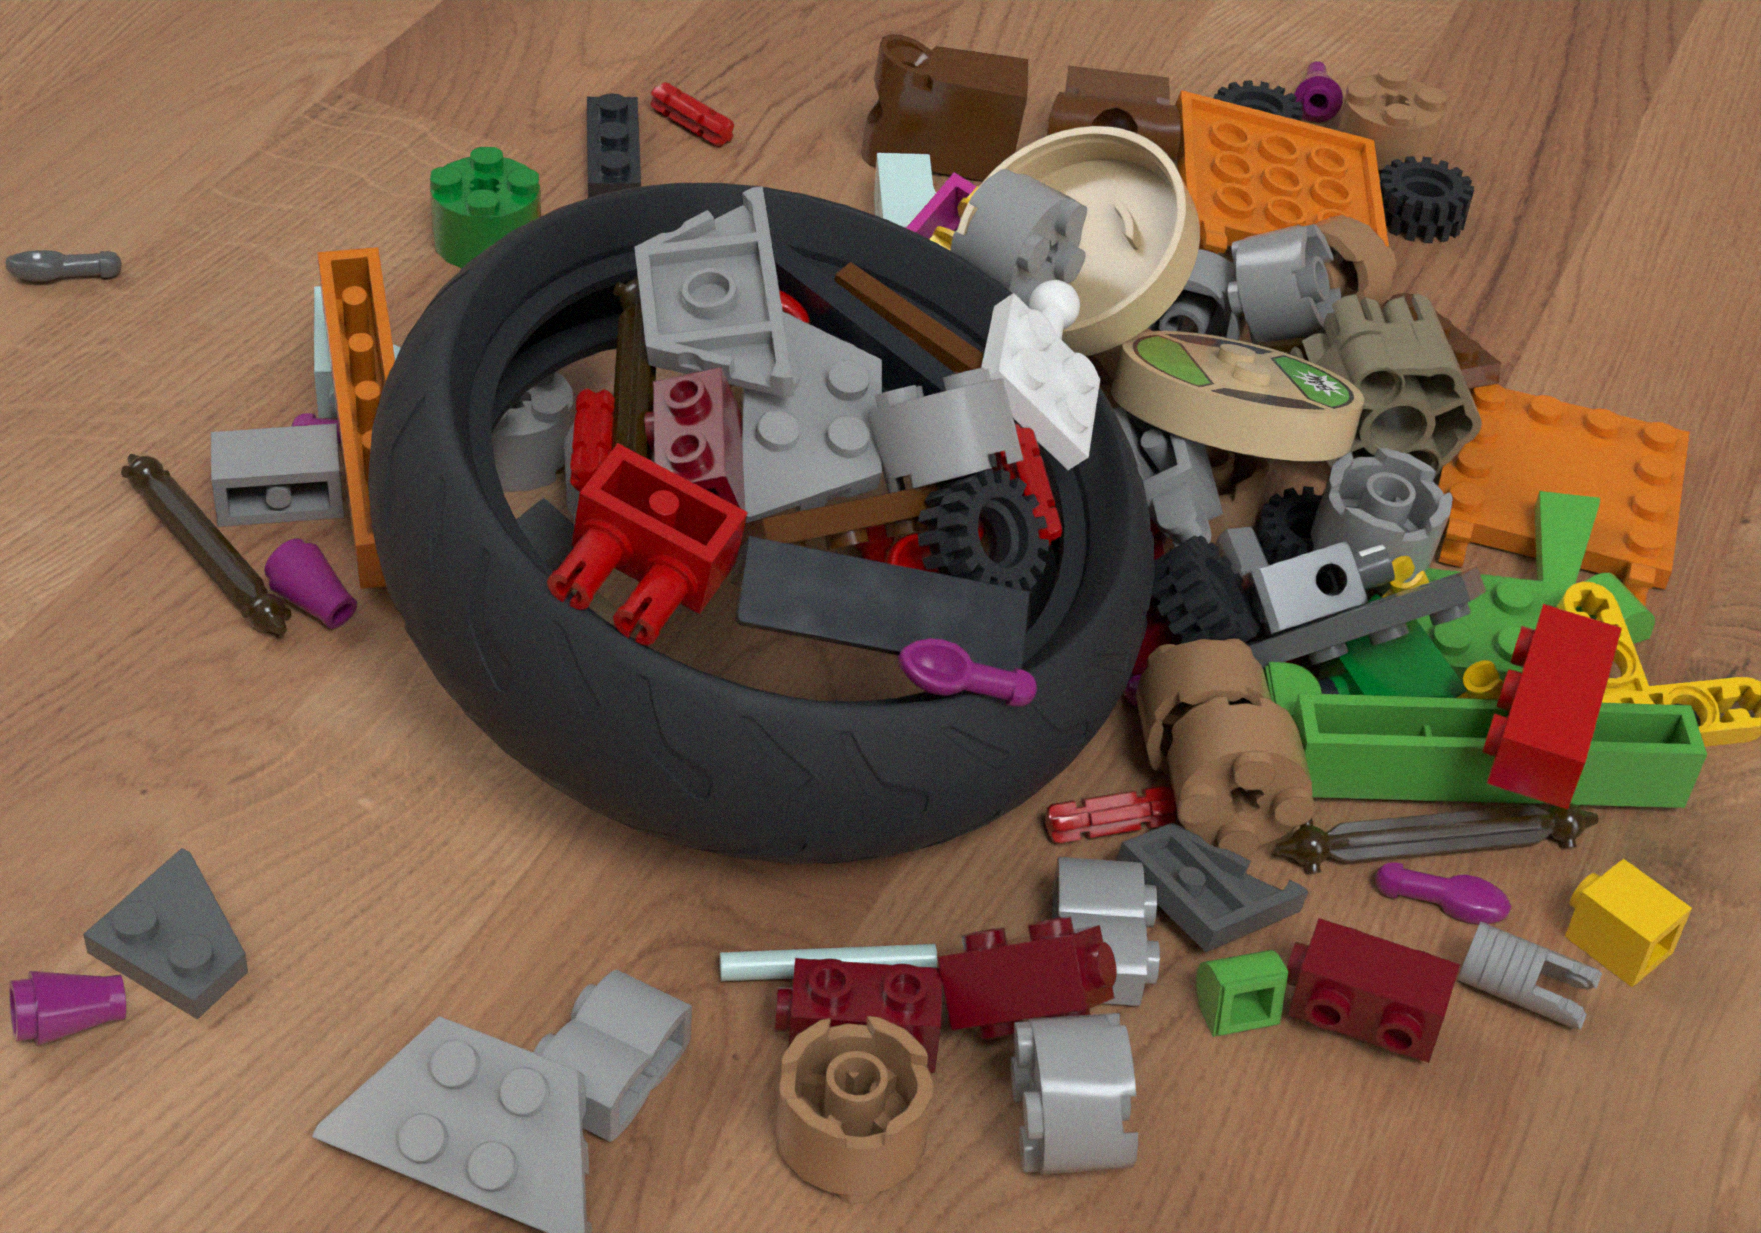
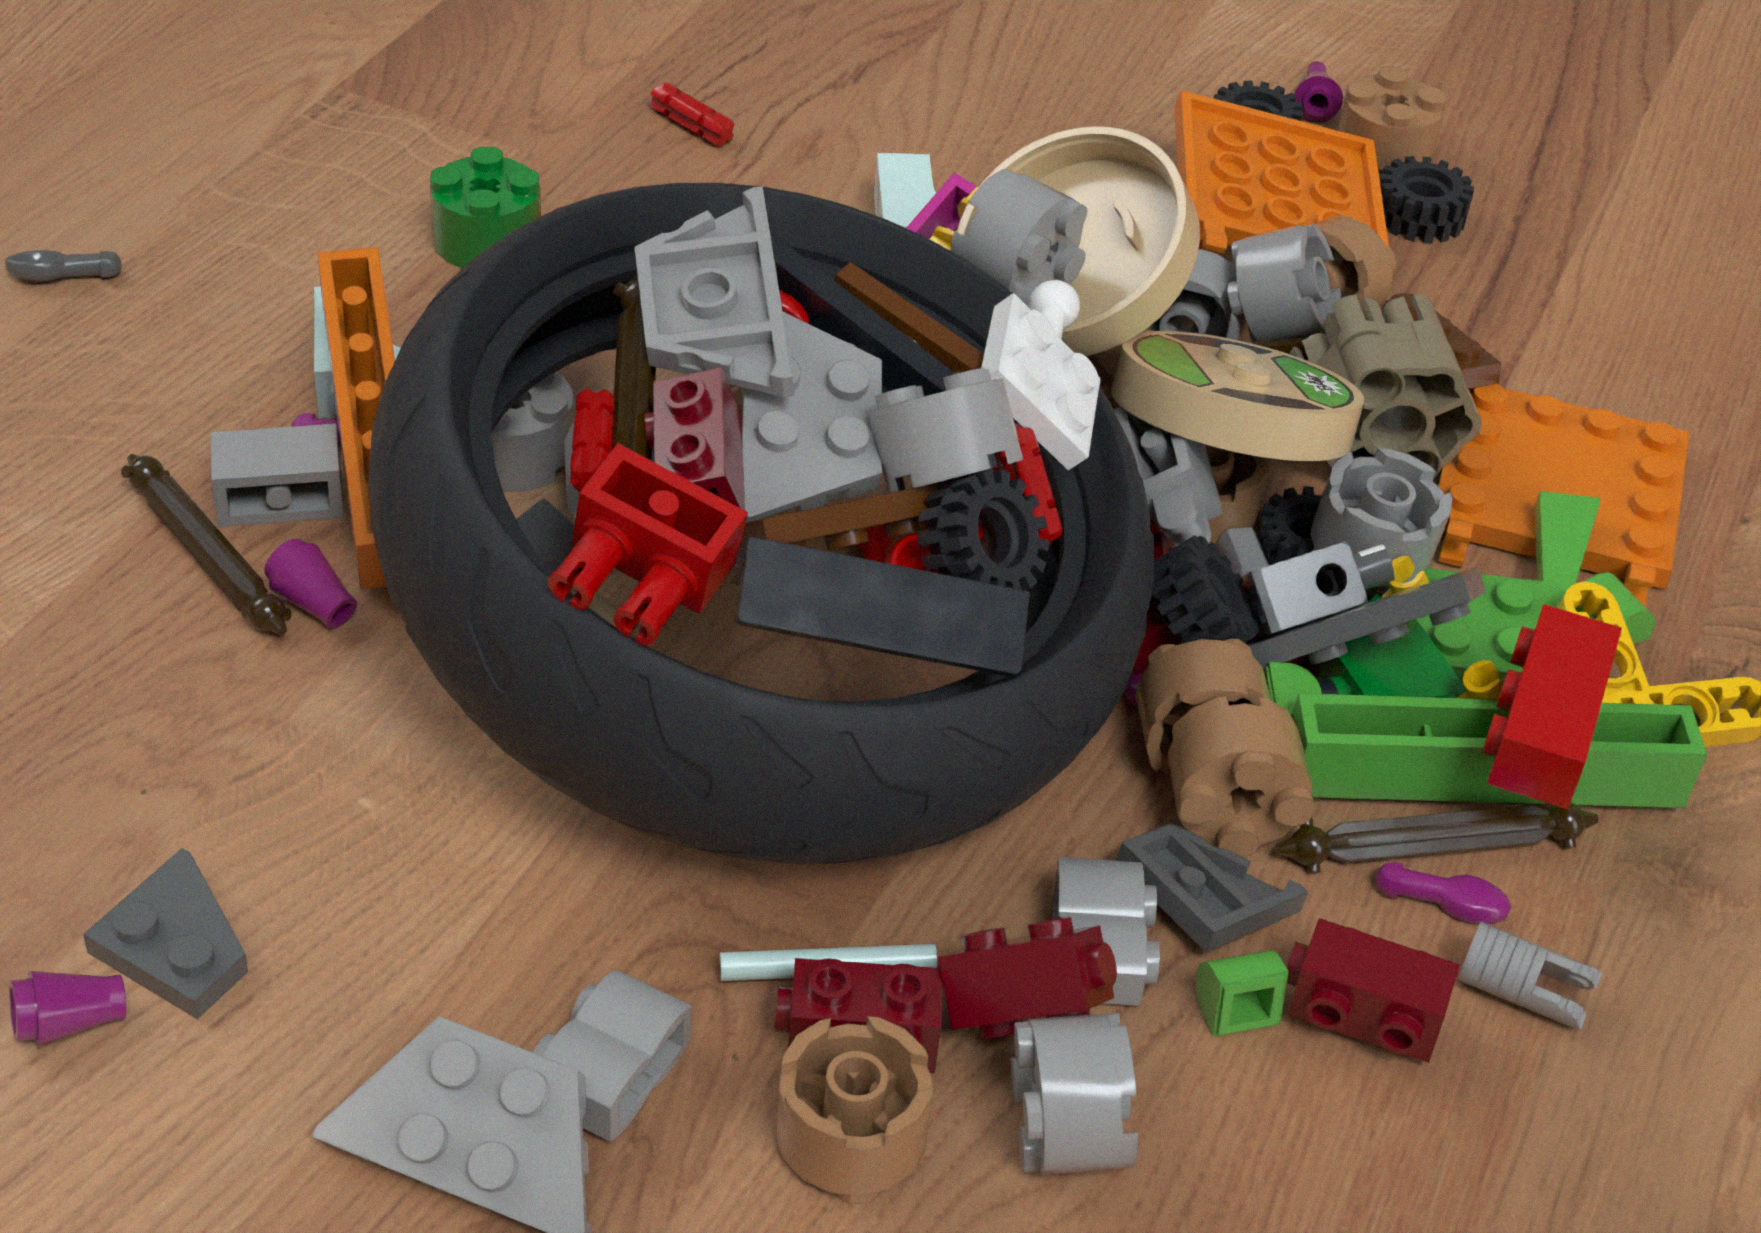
black plate [587,93,641,198] -> none
reddish brown piece [861,34,1028,181] -> none
magenta piece [898,638,1037,707] -> none
red axle [1045,785,1176,844] -> none
reddish brown piece [1047,66,1181,163] -> none
yellow brick [1565,858,1692,987] -> none

